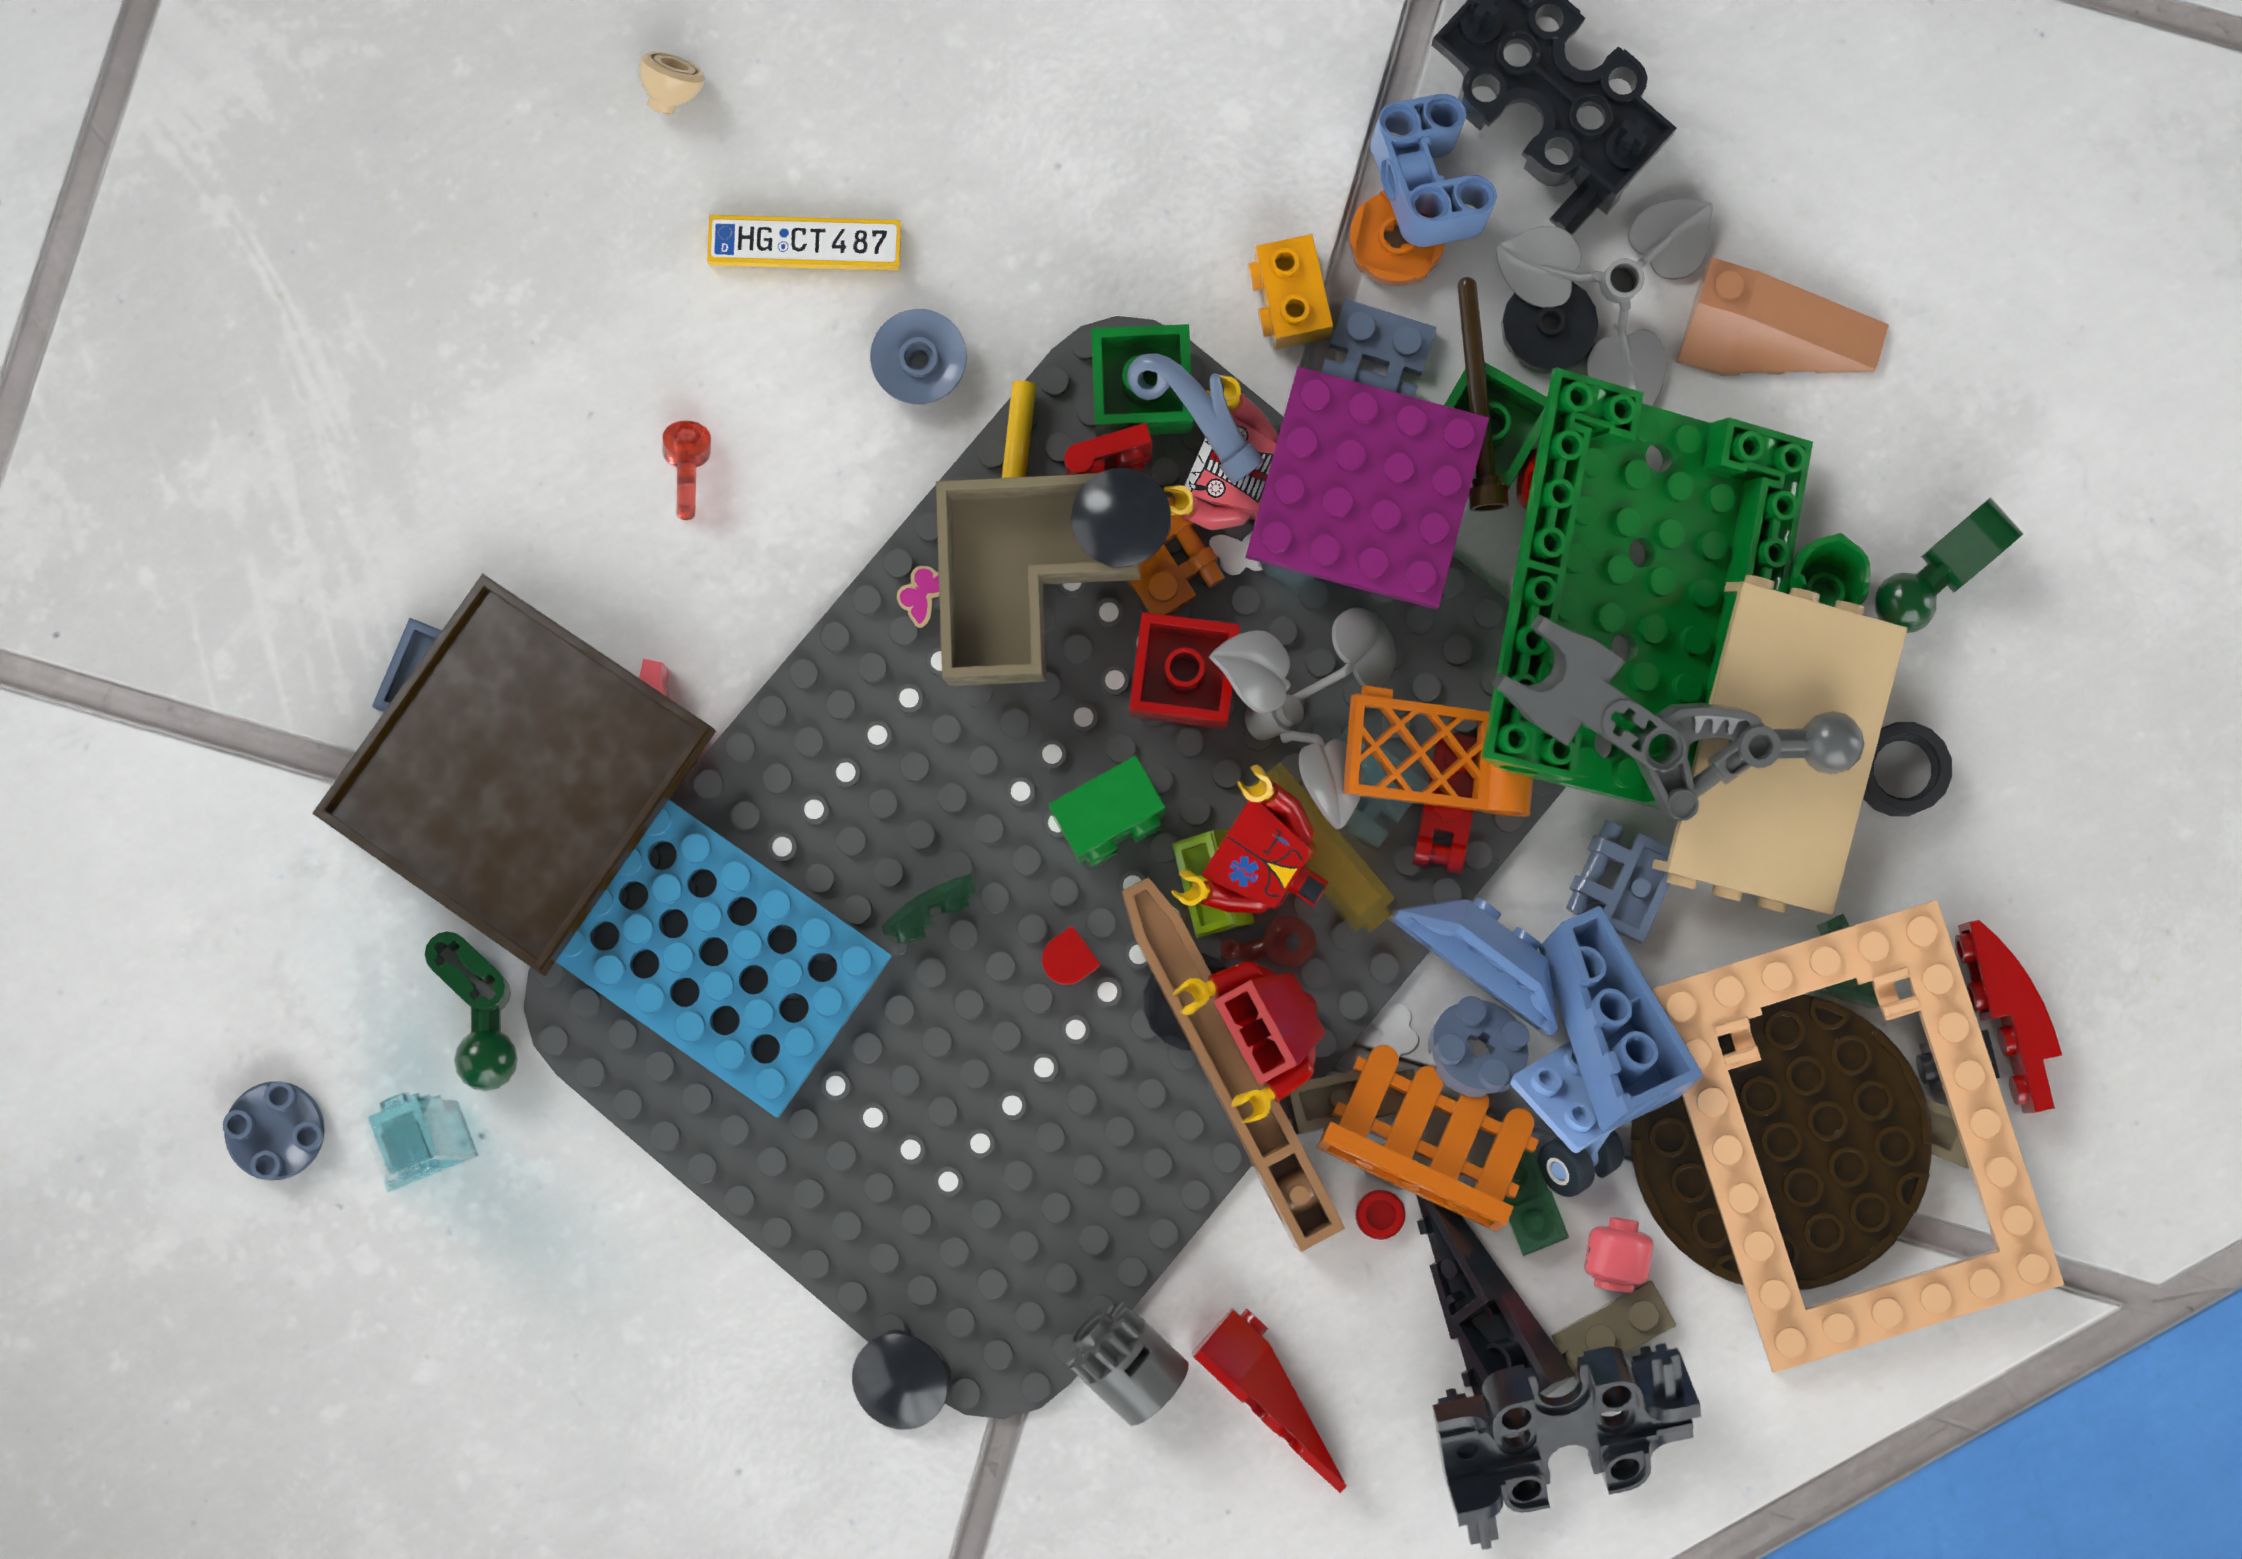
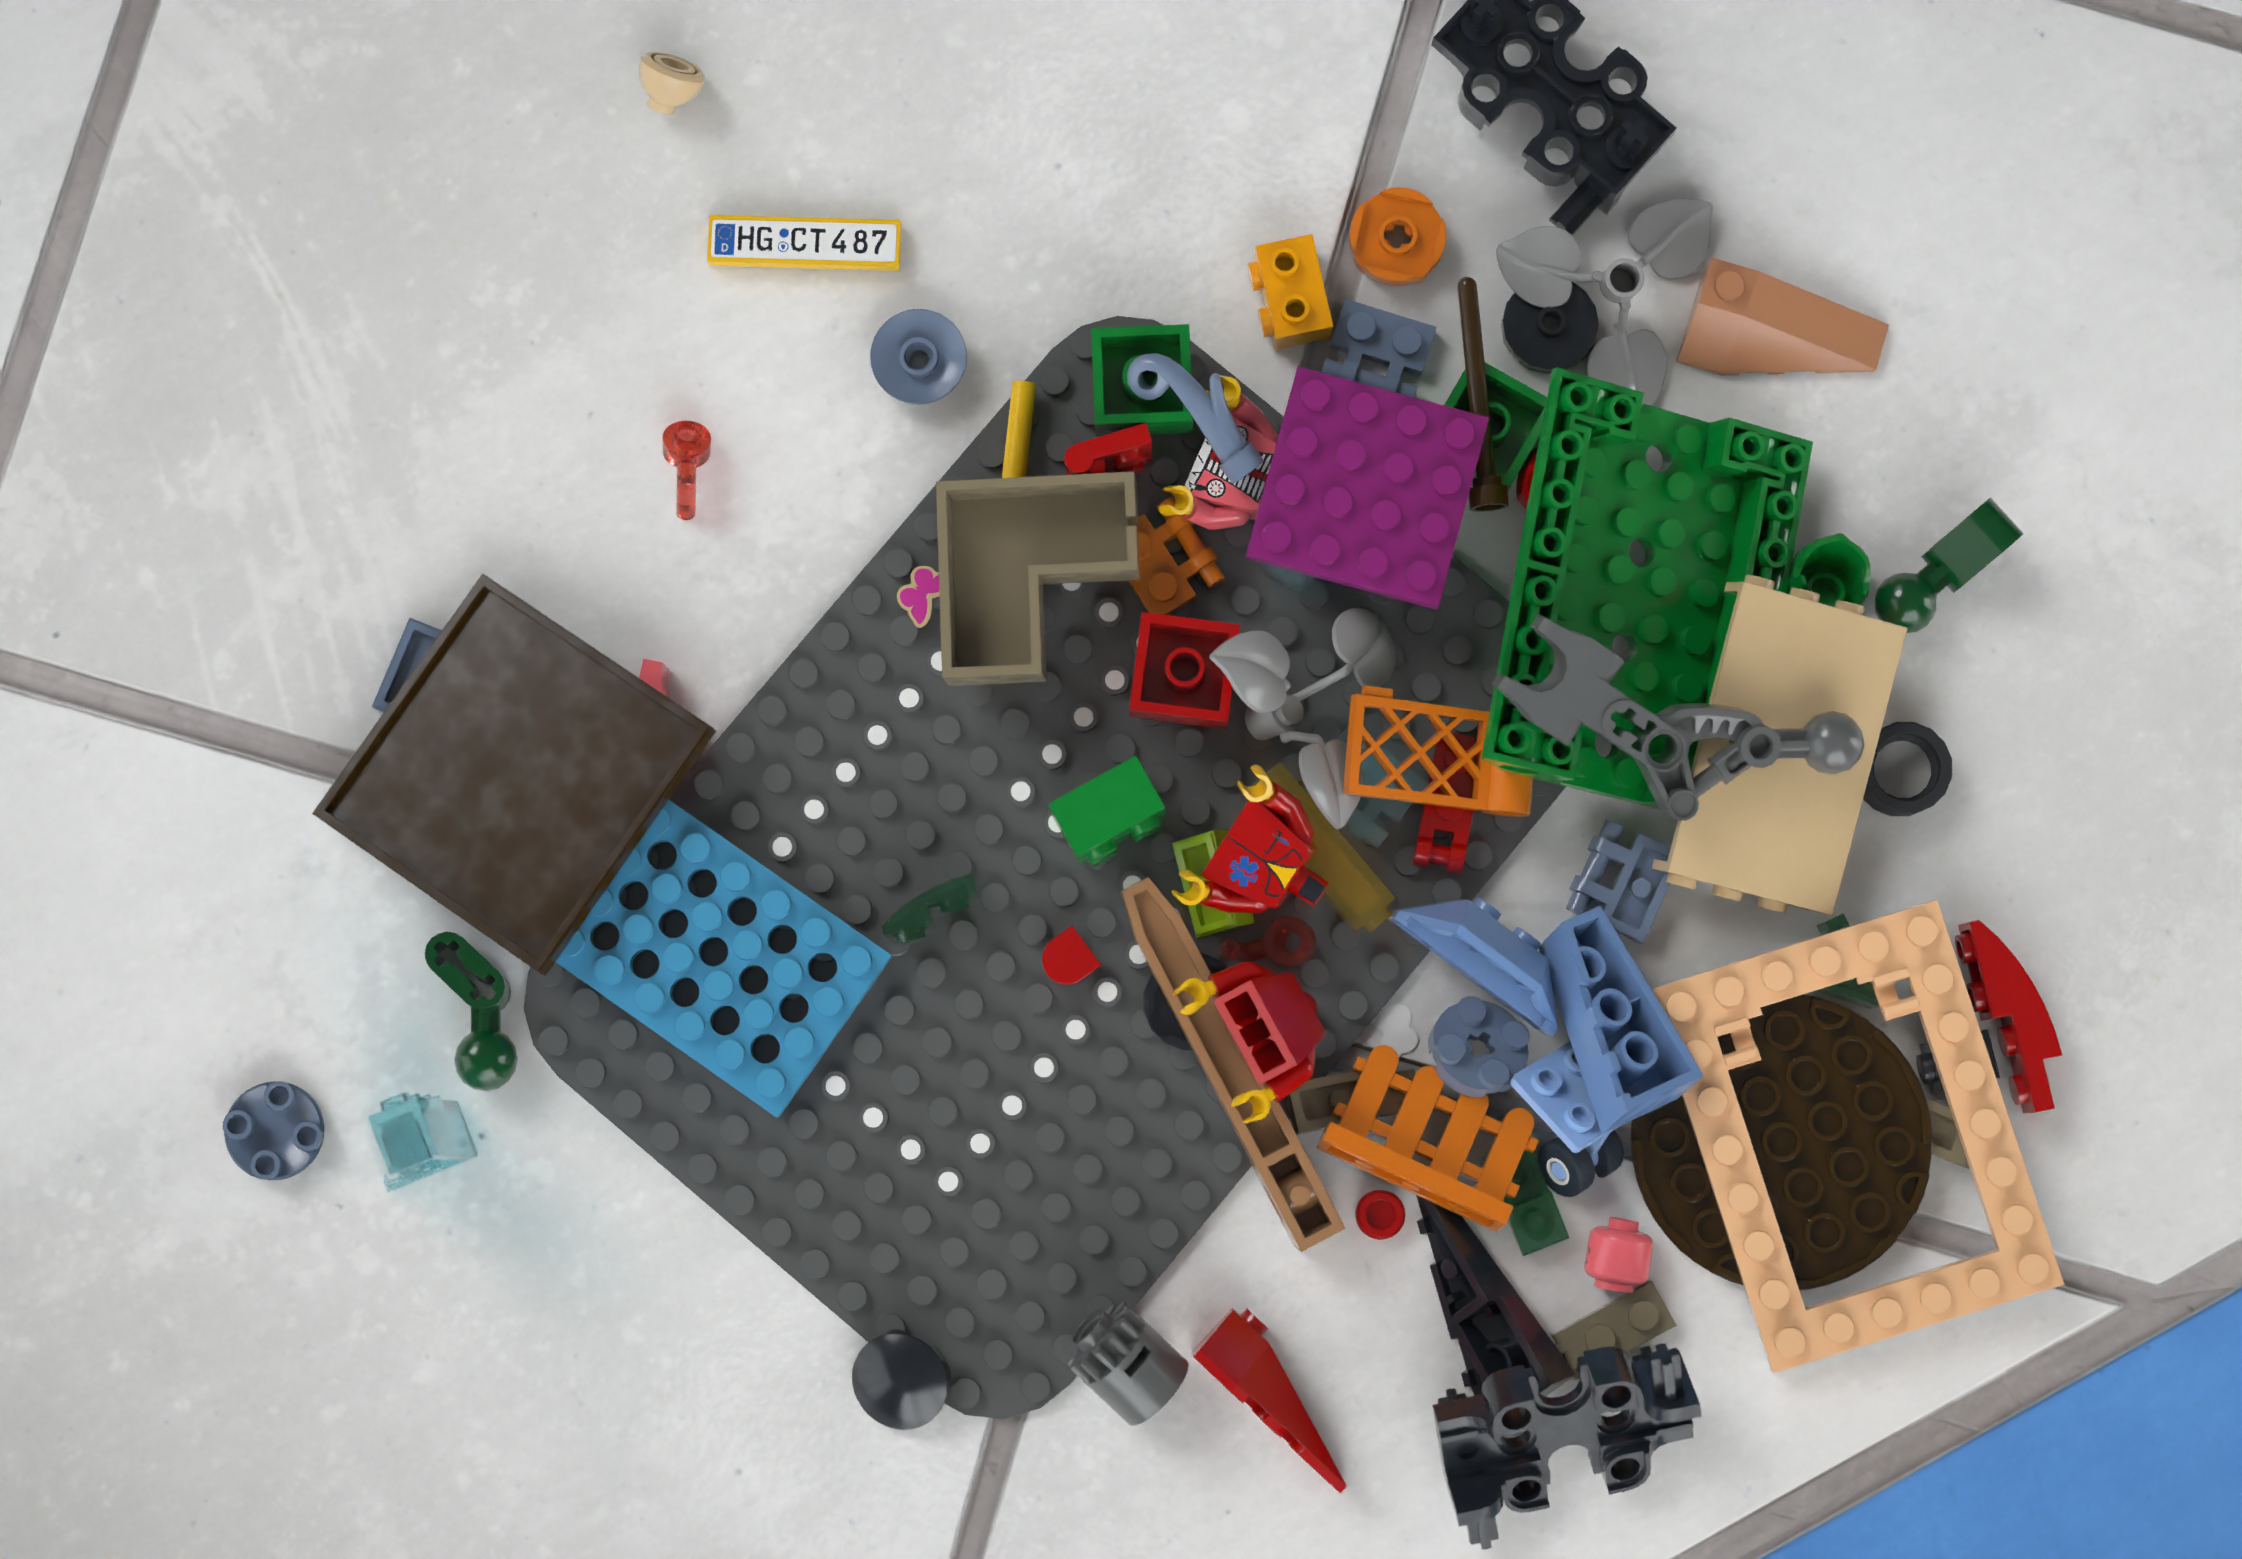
black dish [1071,468,1171,568] -> none
white sticker [1209,532,1267,575] -> none
medium blue beam [1370,94,1497,247] -> none

